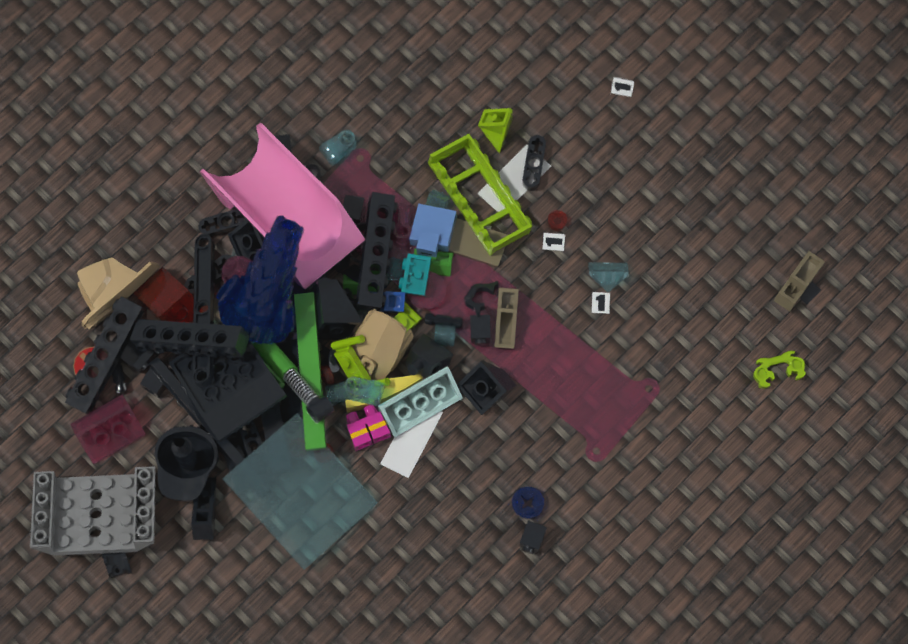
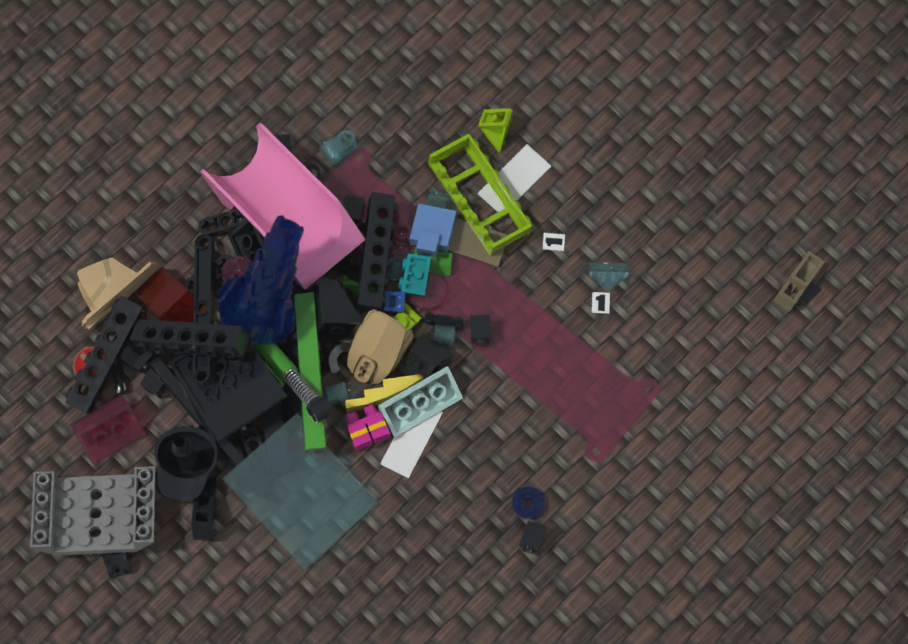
clear red tile [321,365,334,385] -> none
lime plate [331,335,390,392] -> none
clear light blue piece [344,377,385,406] -> none
black slope [457,360,517,415] -> none
black helmet [464,281,499,317] -> none
dark tan slope [495,287,519,349] -> none
black beam [522,135,546,190] -> none
clear red tile [548,210,567,231] -> none
white sticker [611,77,634,97] -> none
lime helmet [753,351,806,389] -> none

